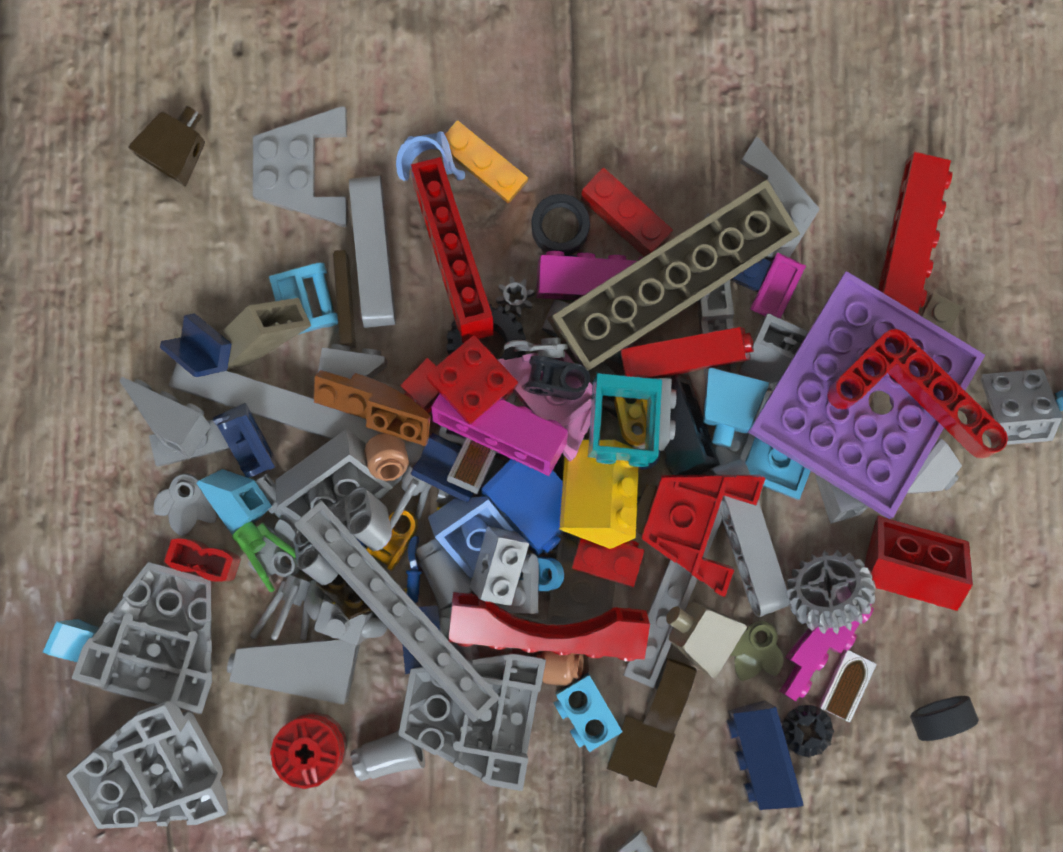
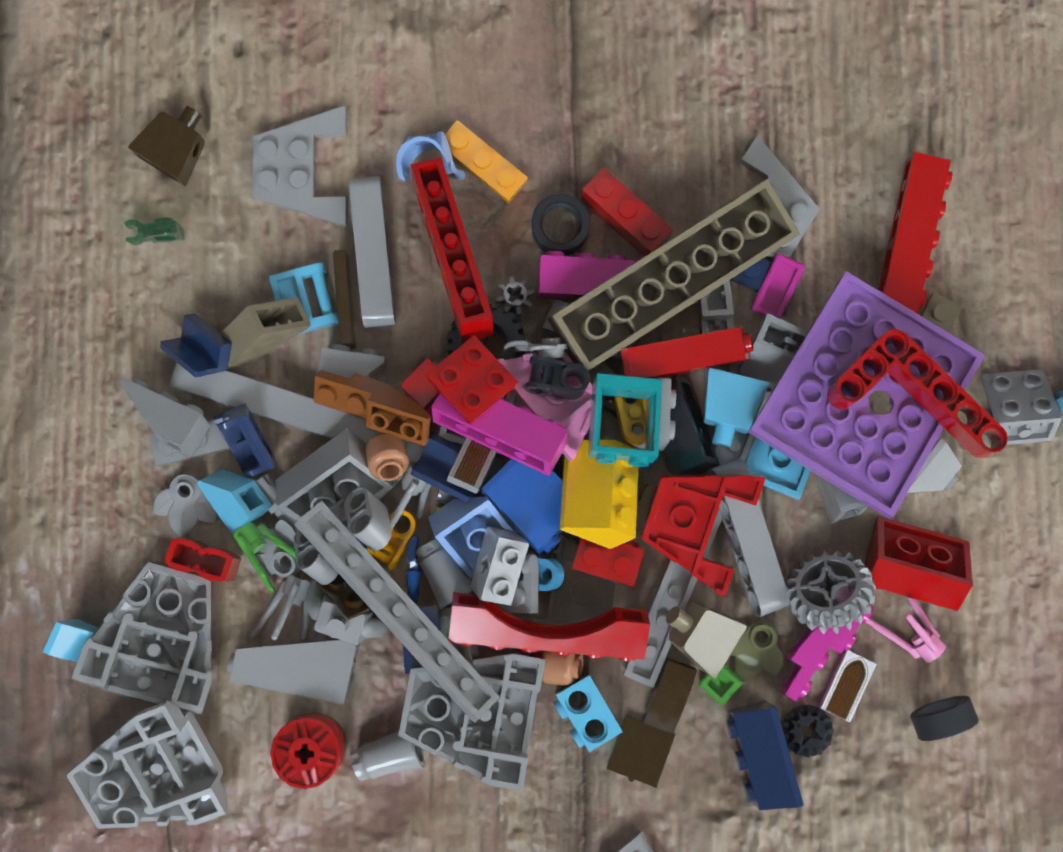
none -> clear green plate [124,217,184,246]
none -> bright green tile [698,664,744,706]
none -> bright pink plant [866,597,946,663]

